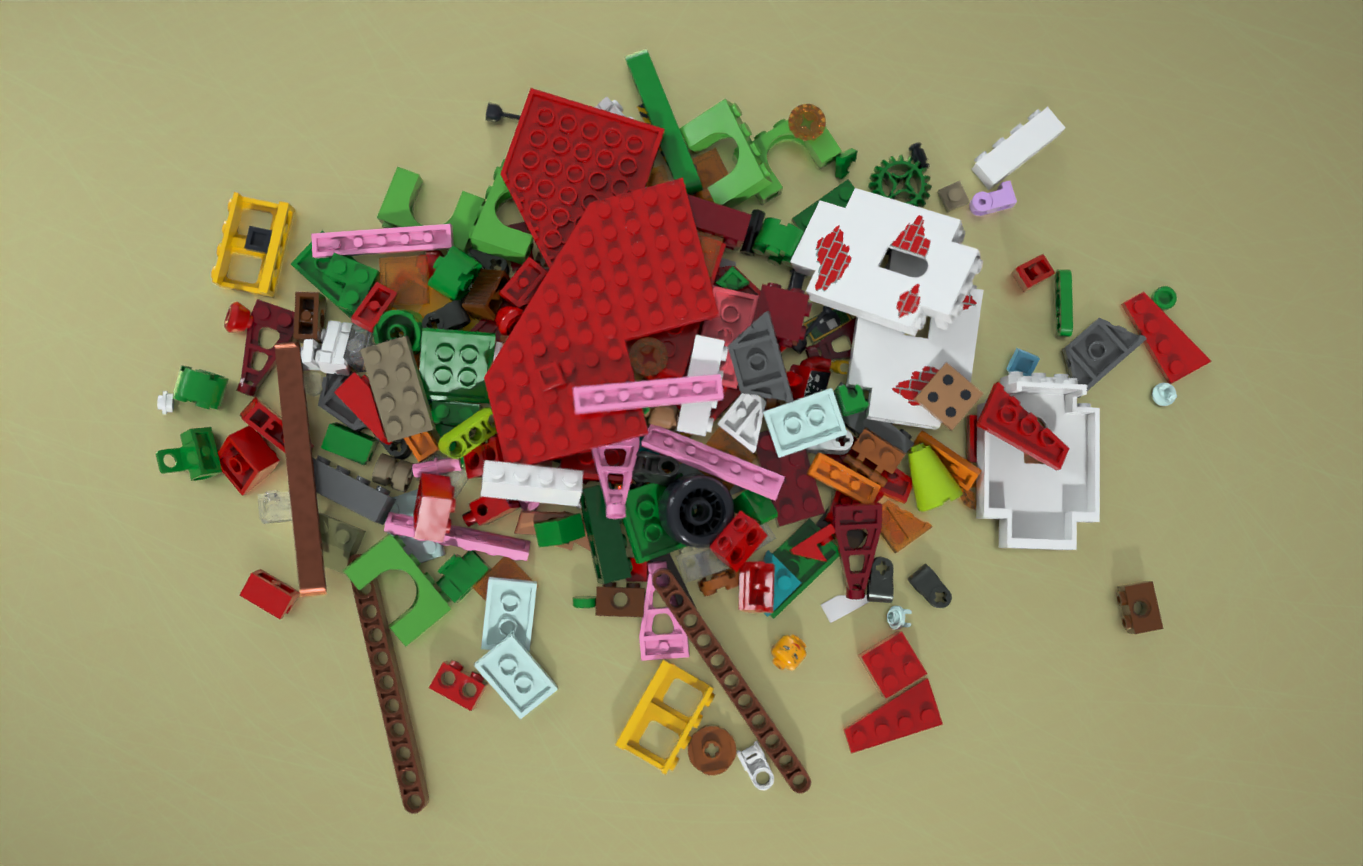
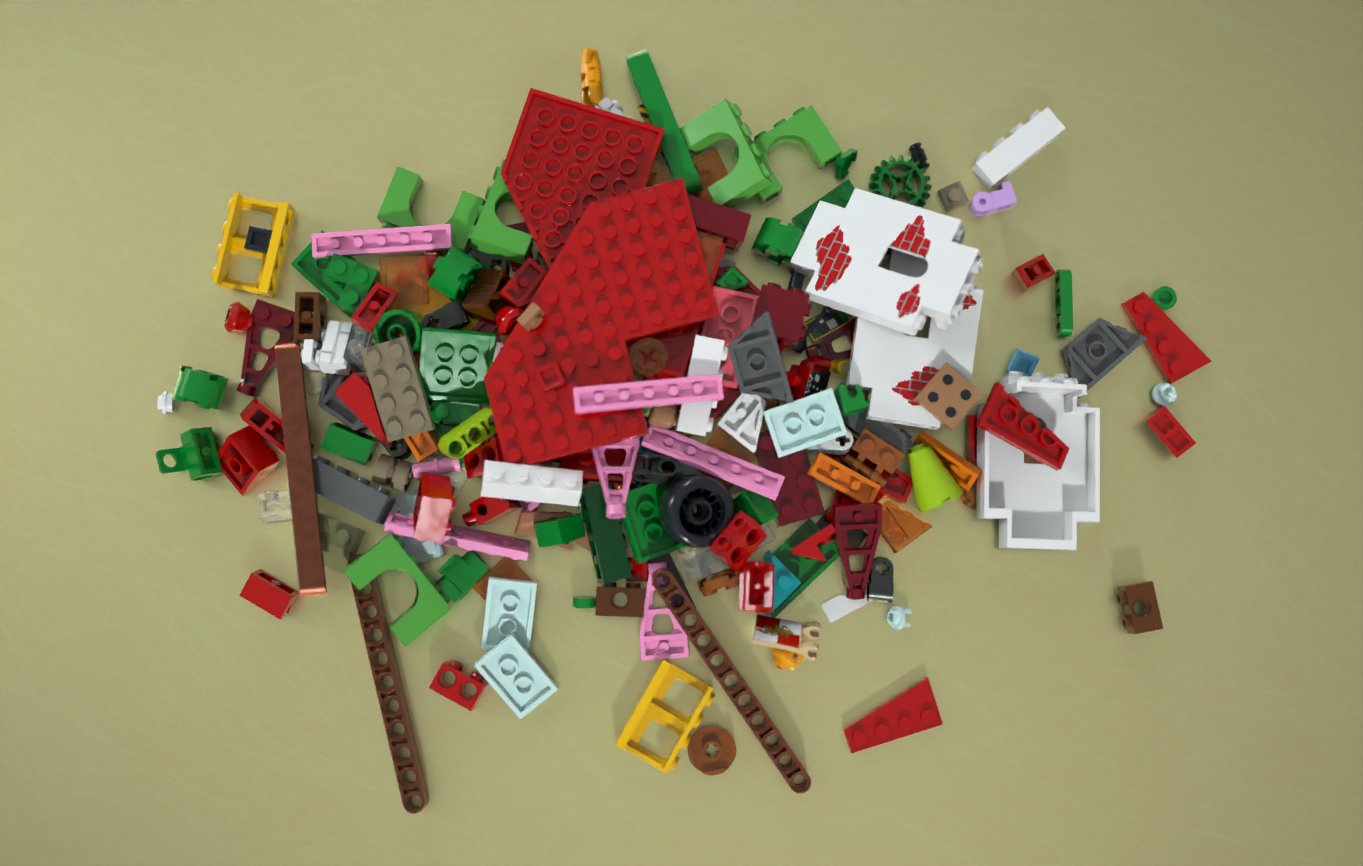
black hinge [486,102,521,122] -> none
white piece [736,741,774,790] -> none
black axle [740,209,765,257] -> none
clear orange gear [788,104,826,142] -> none
red brick [857,631,927,699] -> none
pearl dark grey piece [907,563,952,608] -> none
none -> medium nougat plate [517,302,545,331]
none -> light orange hinge [581,48,602,107]
none -> flag [752,614,821,660]
none -> red hinge [1145,406,1196,458]

